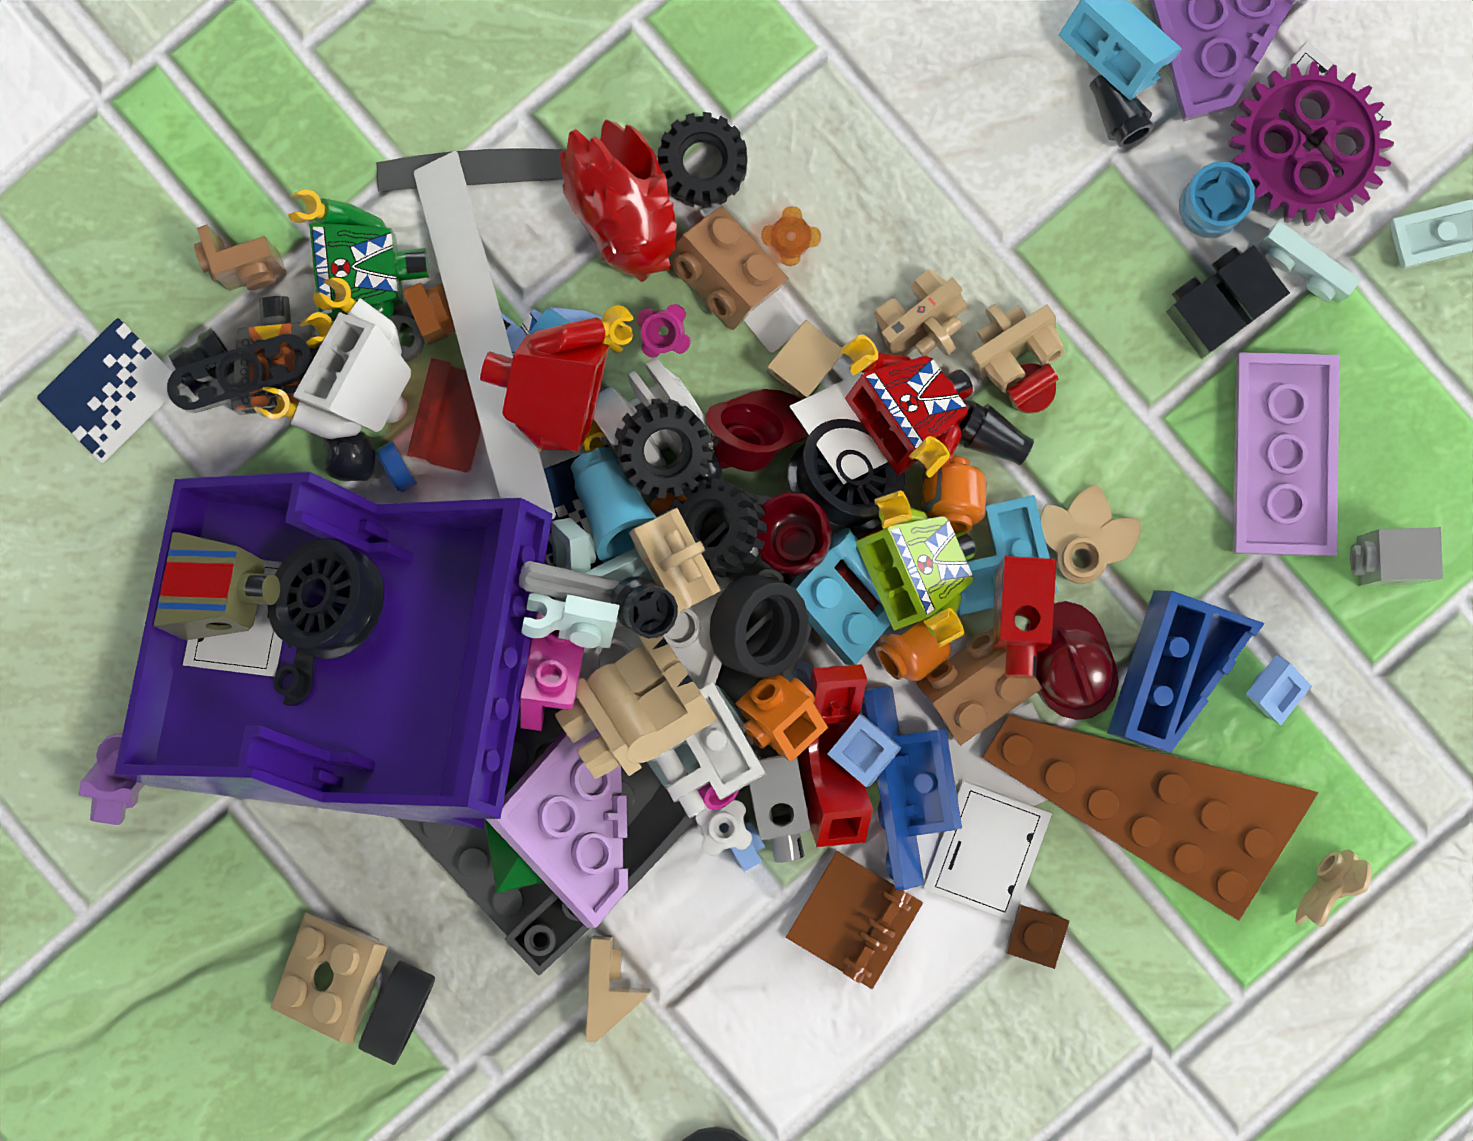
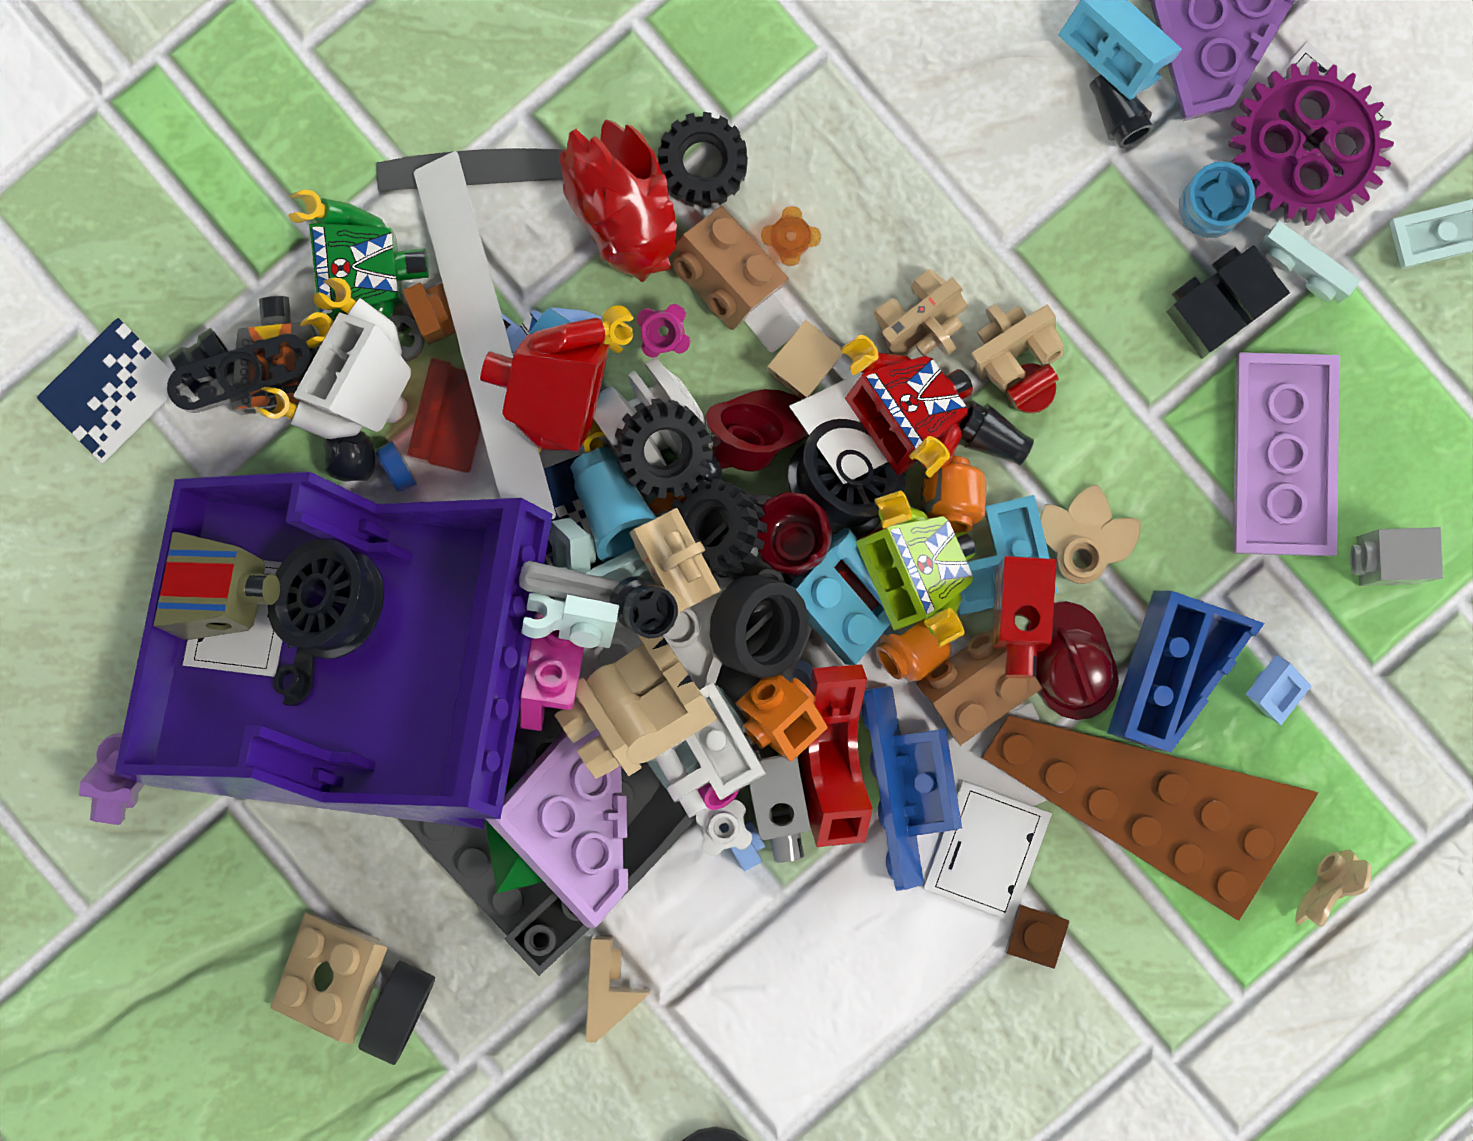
medium nougat bracket [194,224,286,291] -> none
dark orange hinge [785,851,924,989] -> none
light blue plate [828,715,901,787] -> none

